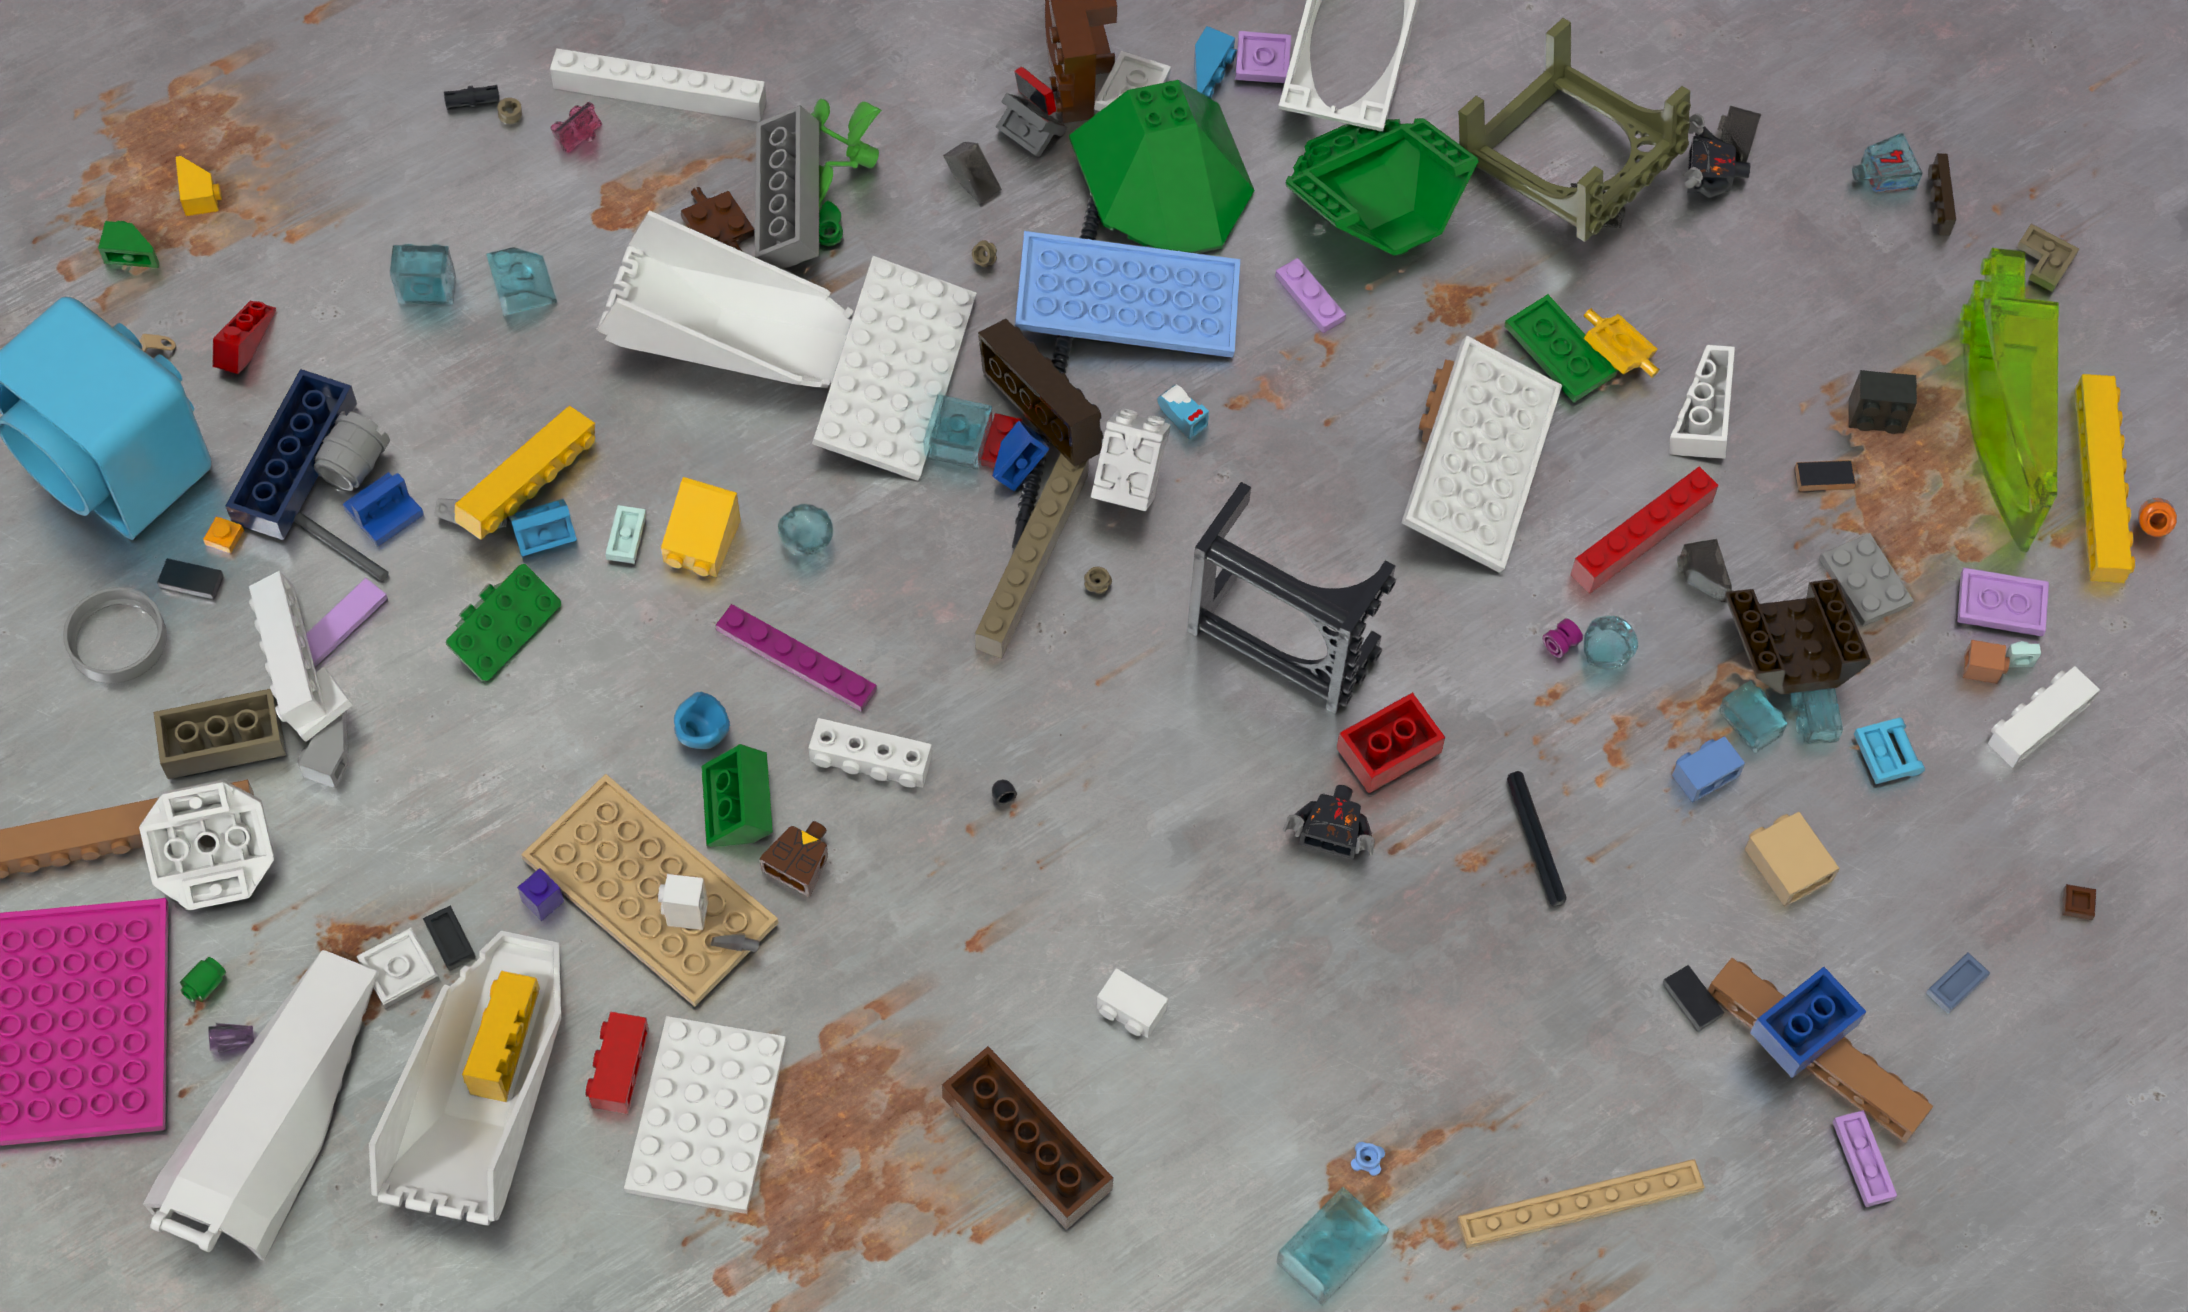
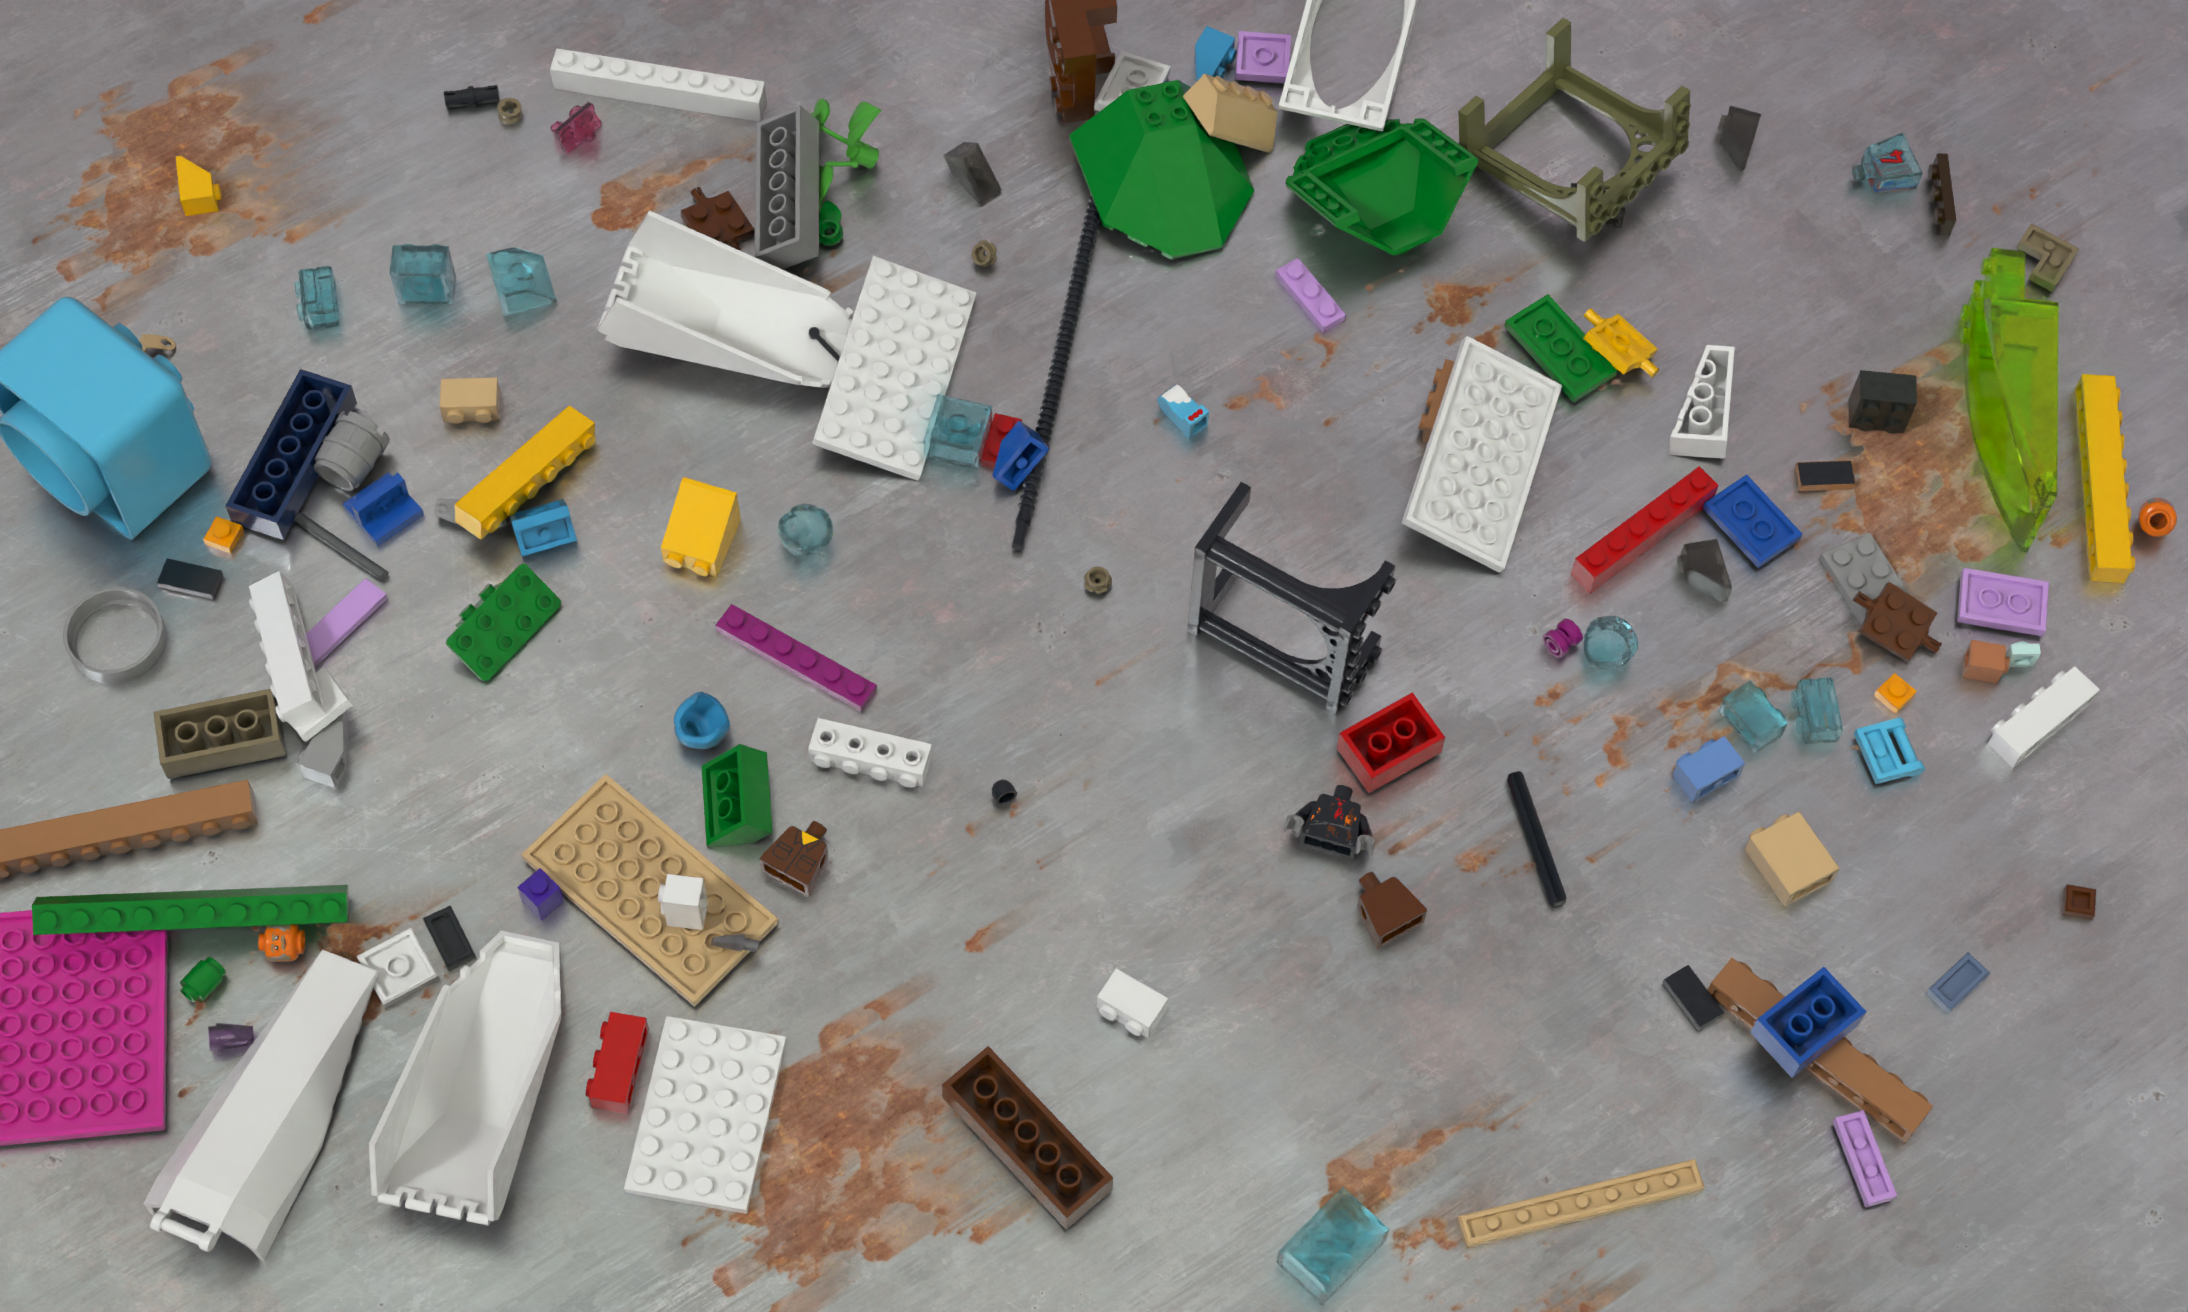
green slope [98,221,159,268] -> none
white piece [139,780,275,910] -> none
red slope [212,300,276,374] -> none
yellow wedge [462,971,540,1102] -> none
light aqua plate [605,505,647,564] -> none
dark tan brick [975,453,1089,659] -> none
dark brown brick [978,318,1103,467] -> none
dark grey bracket [996,93,1068,157] -> none
tile [1014,66,1056,115] -> none
light blue plate [1015,231,1240,358] -> none
white piece [1091,409,1171,511] -> none
light blue plate [1351,1142,1385,1176] -> none
black torso [1684,113,1750,198] -> none
dark brown slope [1725,579,1871,694] -> none
none -> green brick [32,885,349,935]
none -> orange head [258,924,305,962]
none -> clear light blue brick [294,266,340,330]
none -> tan brick [439,377,501,424]
none -> black hinge [809,327,840,364]
none -> tan slope [1183,74,1277,153]
none -> reddish brown torso [1357,872,1427,948]
none -> blue plate [1703,474,1802,568]
none -> reddish brown plate [1853,582,1942,662]
none -> light orange plate [1874,673,1917,714]

